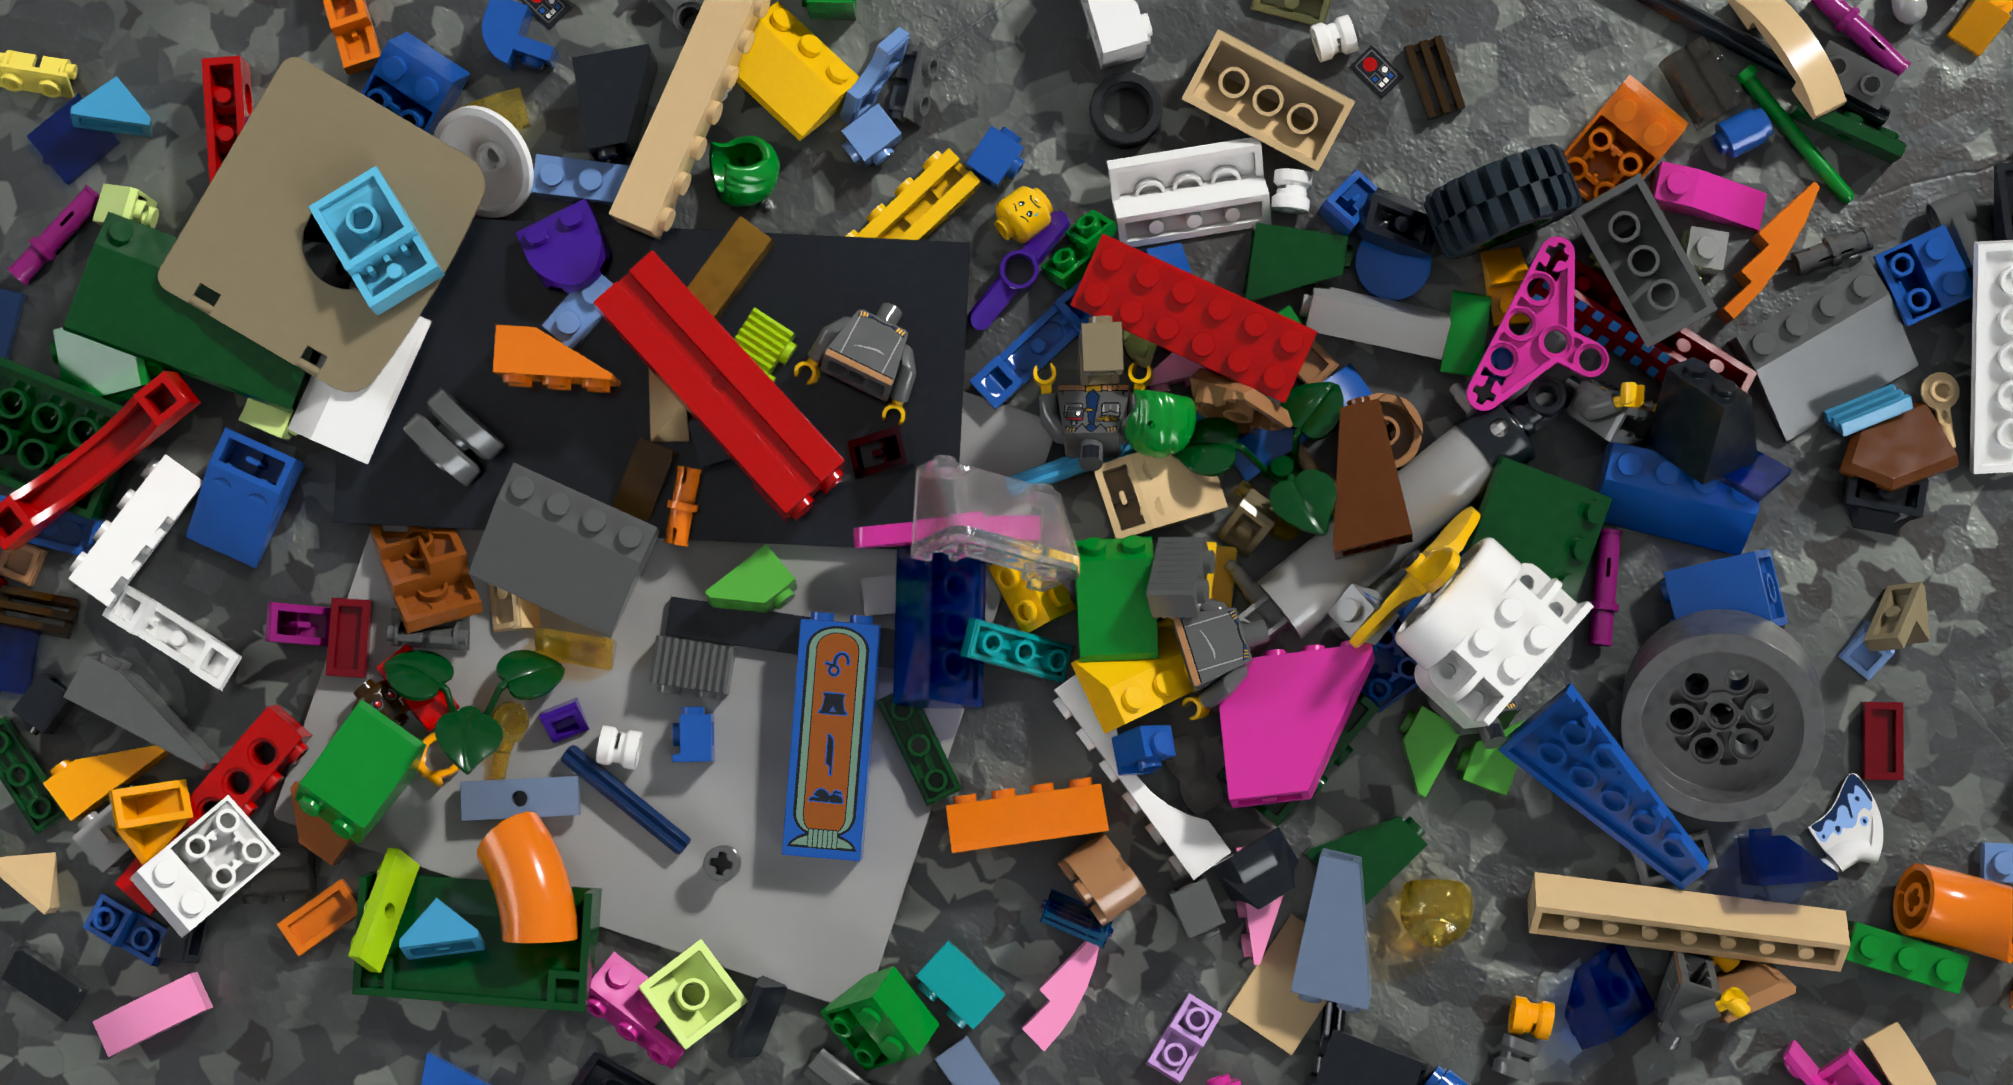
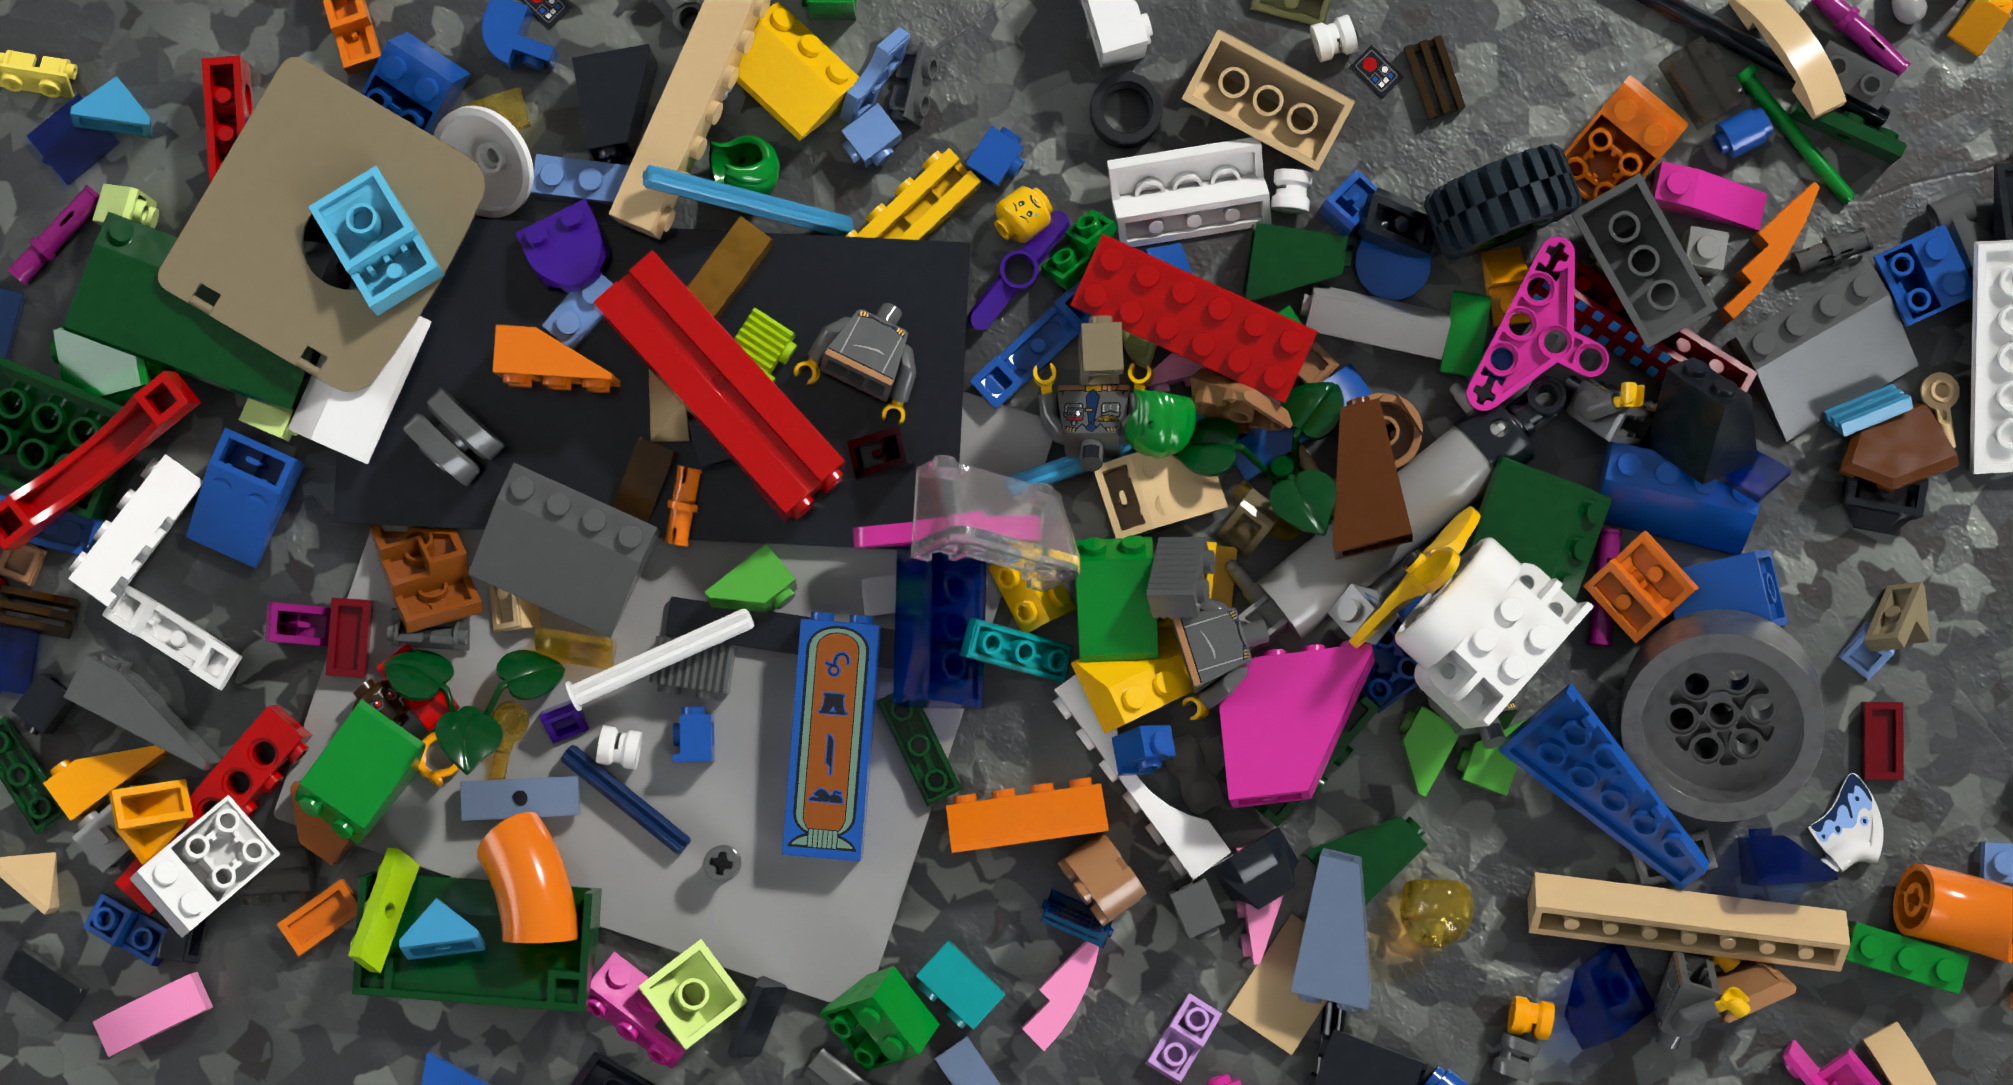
none -> white axle [565,609,754,711]
none -> dark azure axle [642,165,854,237]
none -> orange slope [1583,531,1699,644]

